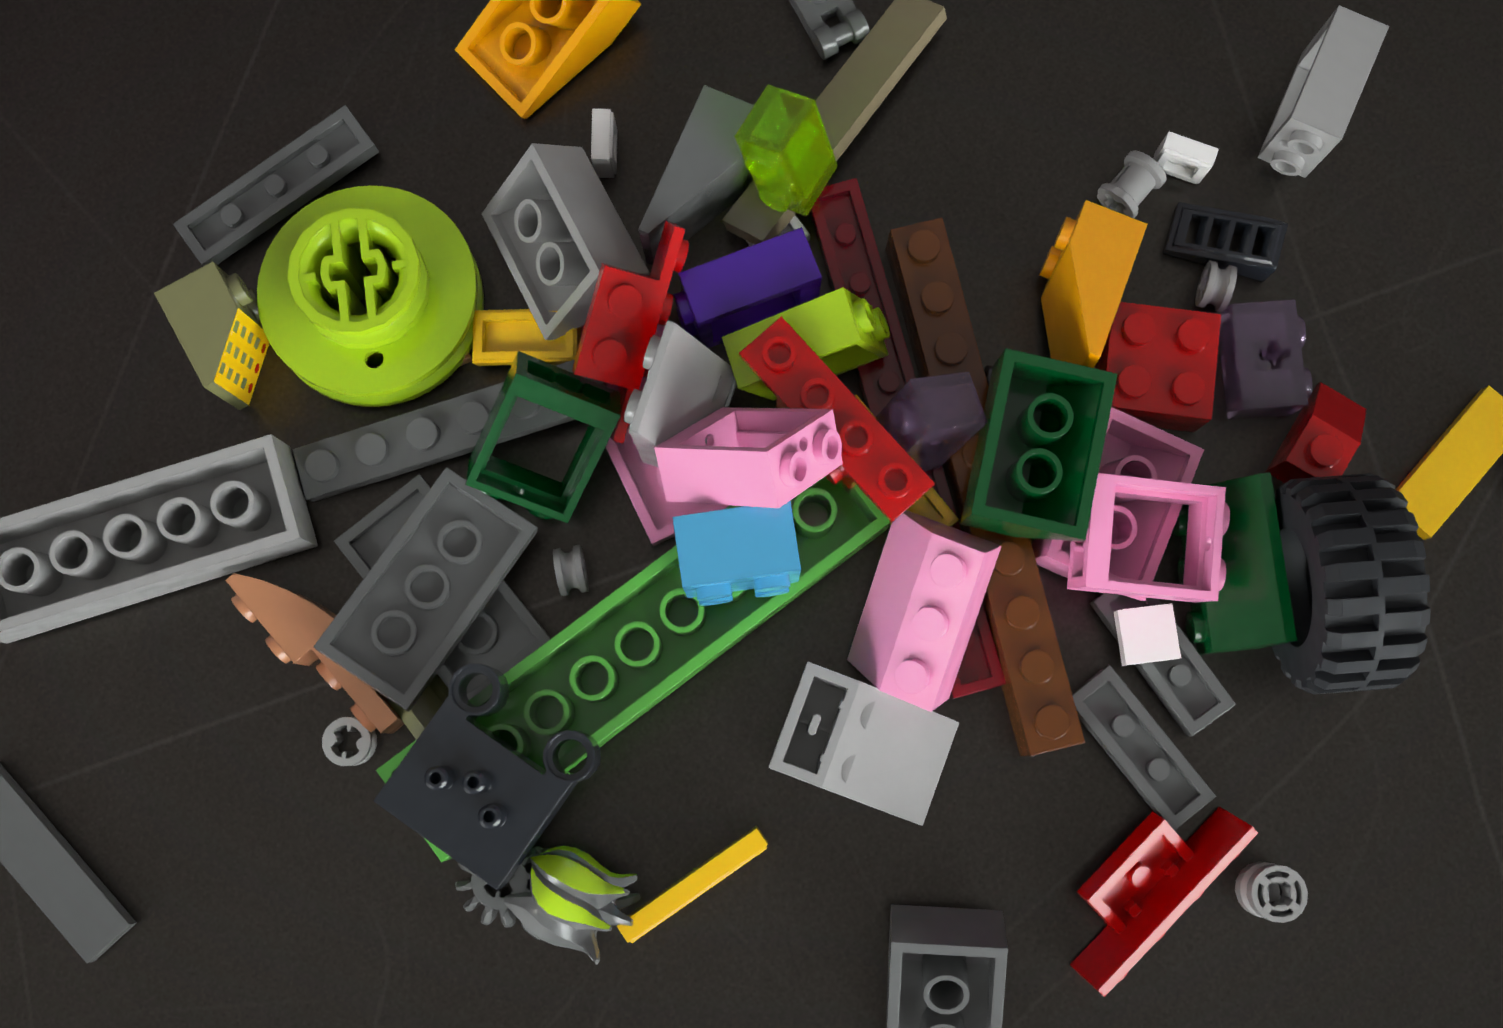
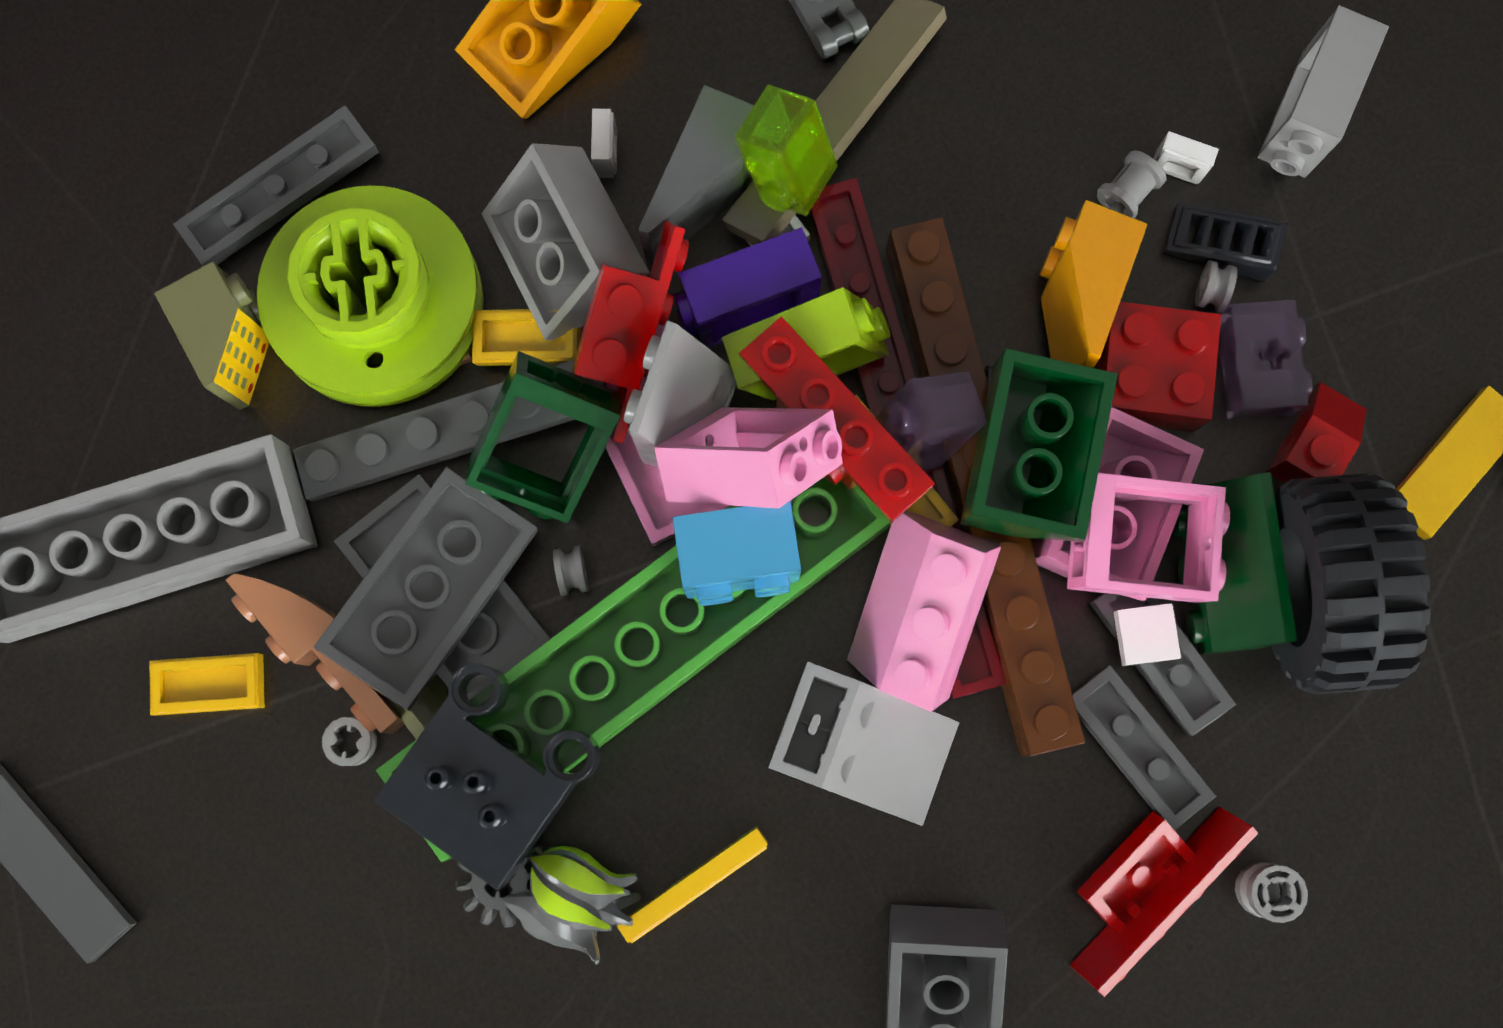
none -> yellow tile [149,653,265,715]

